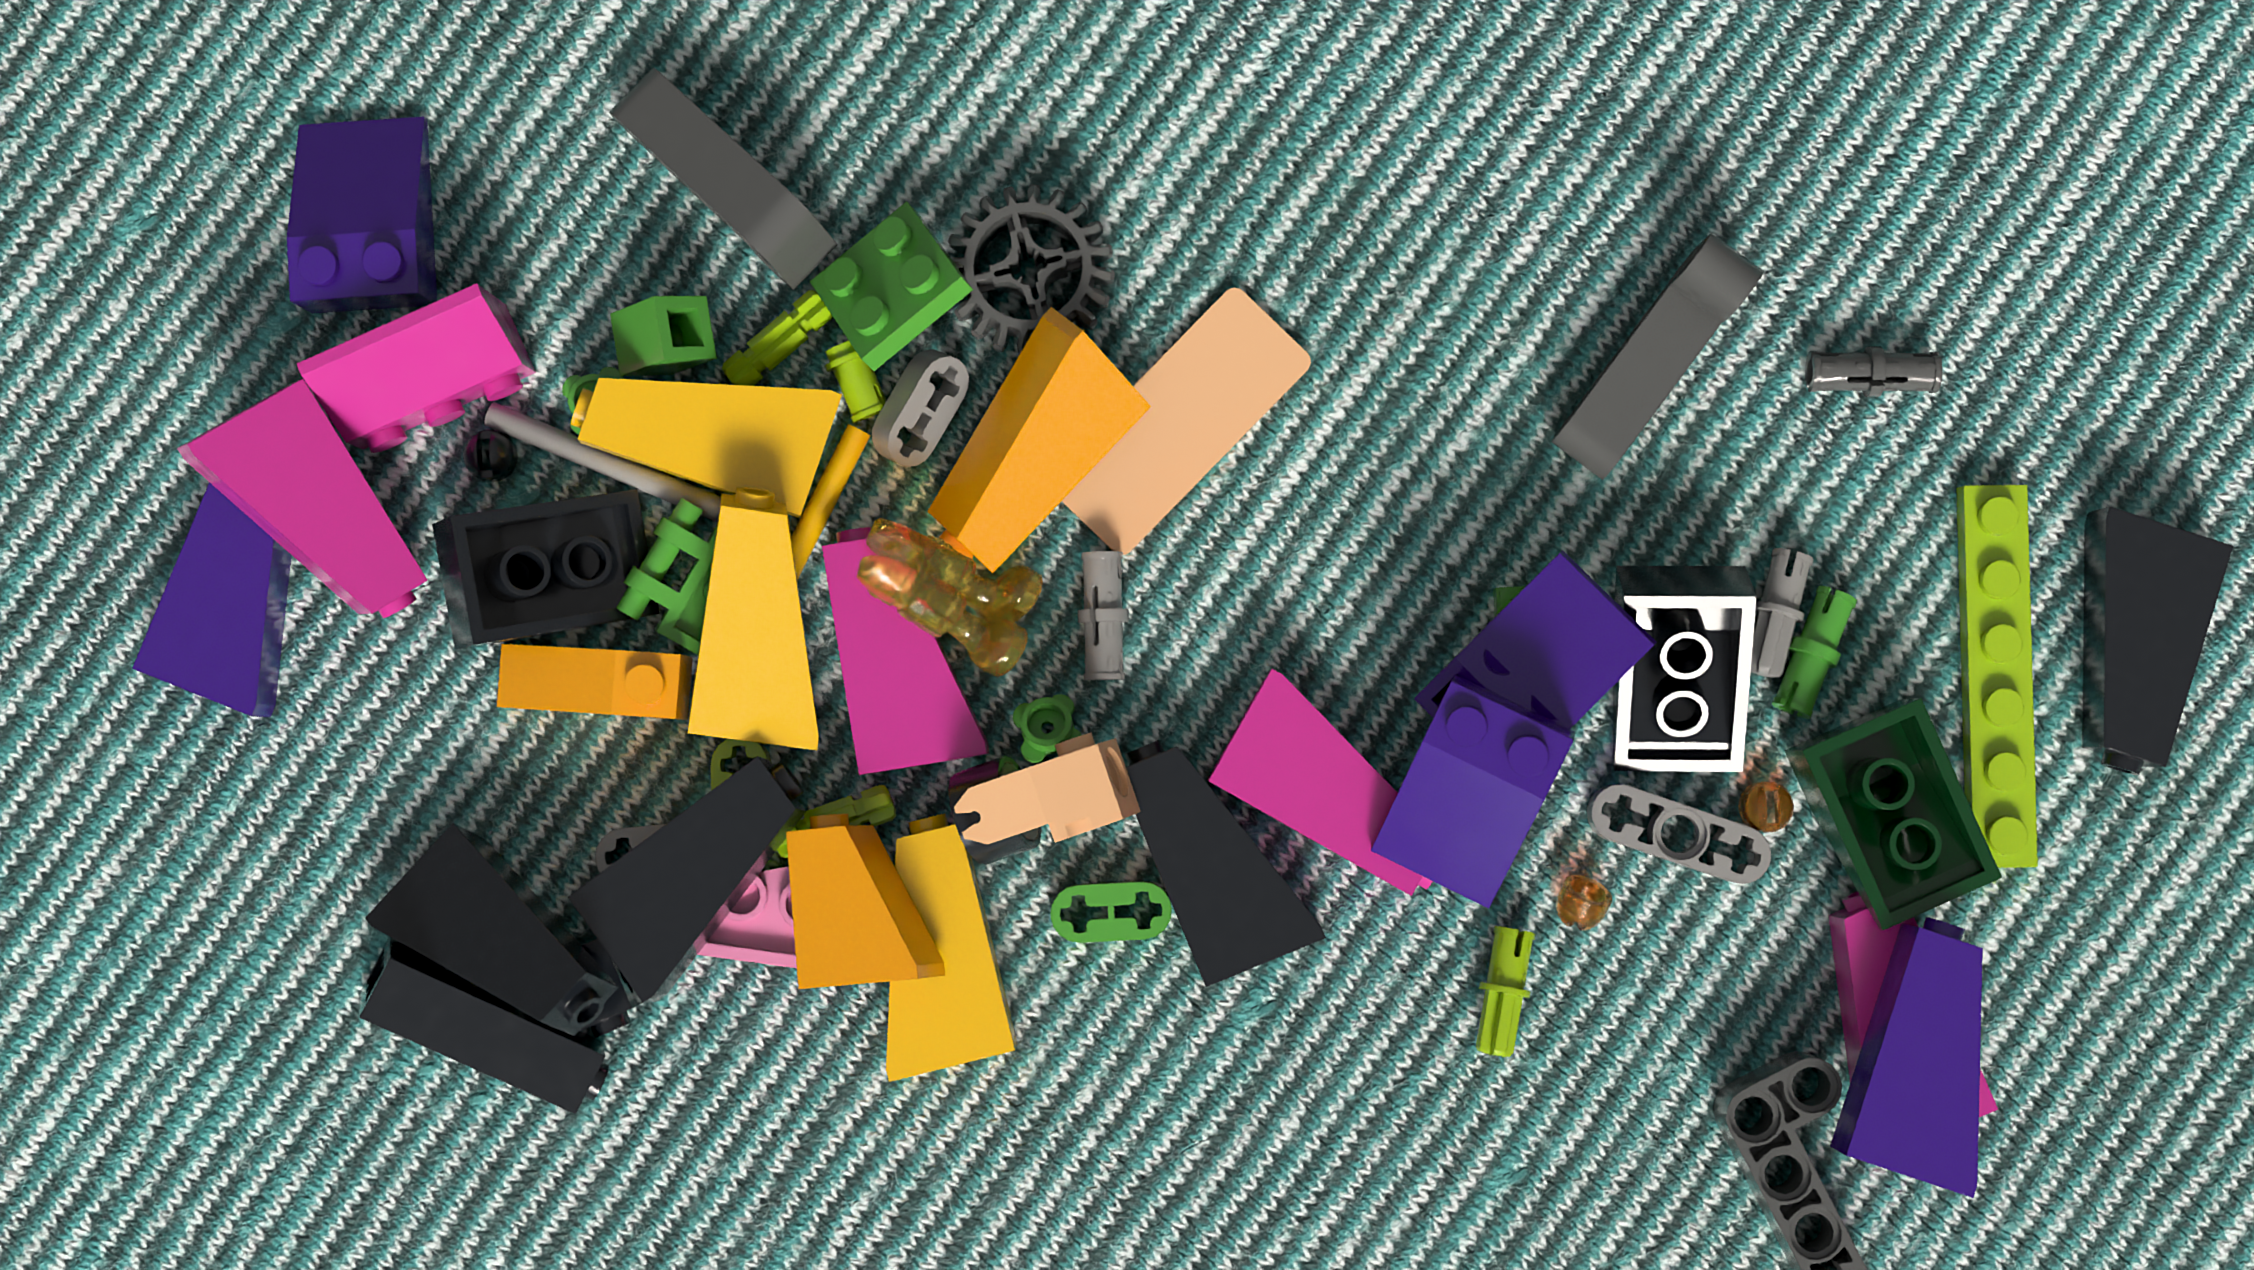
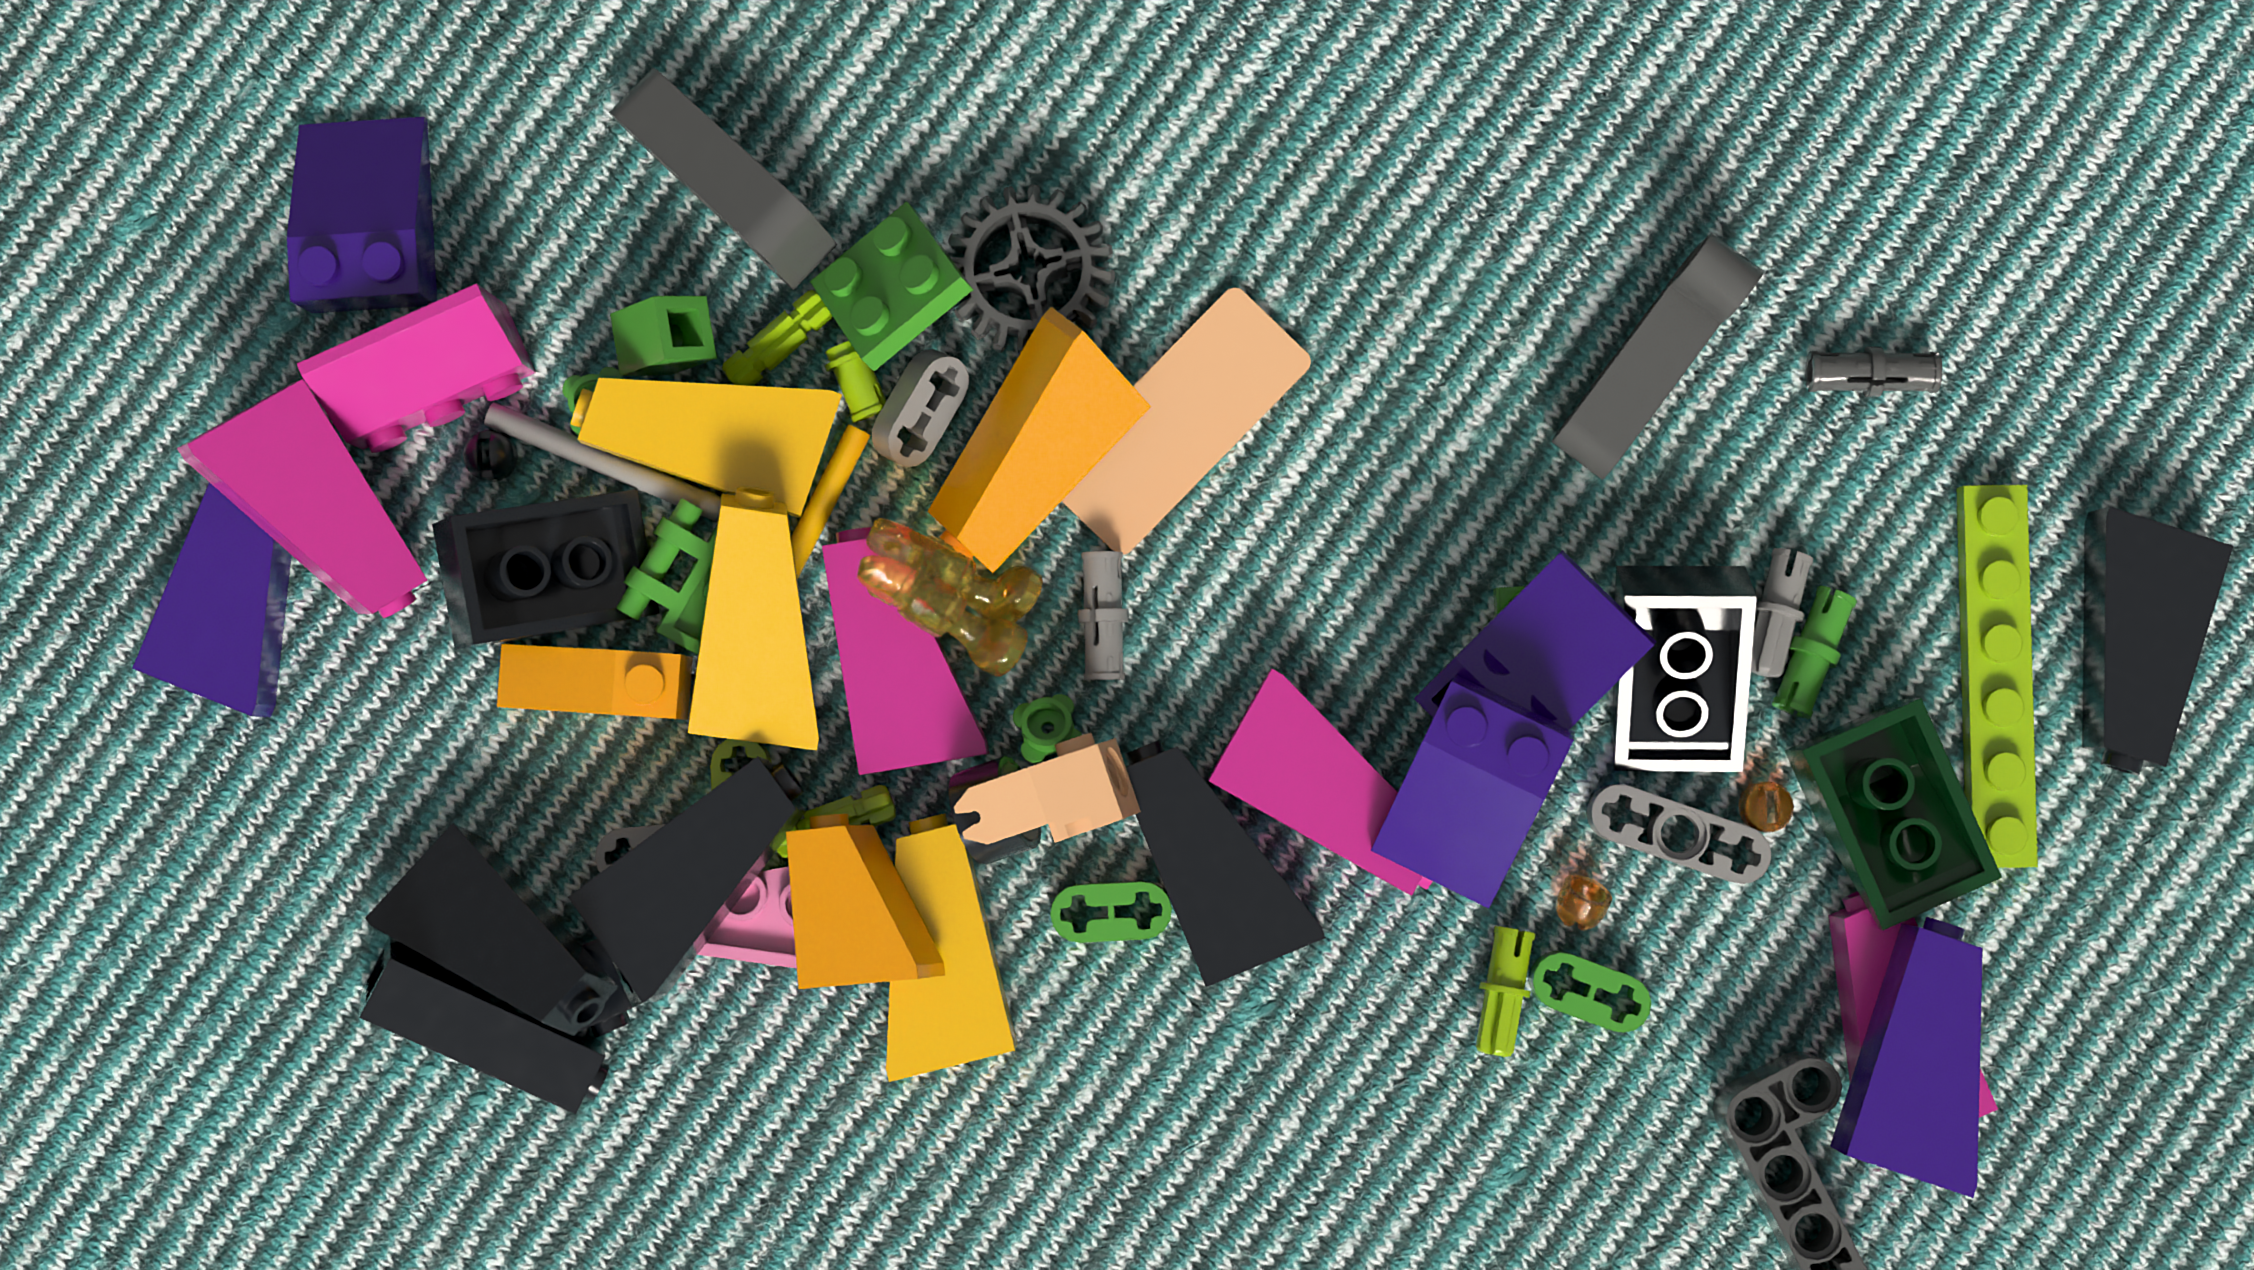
none -> bright green beam [1529,951,1651,1033]

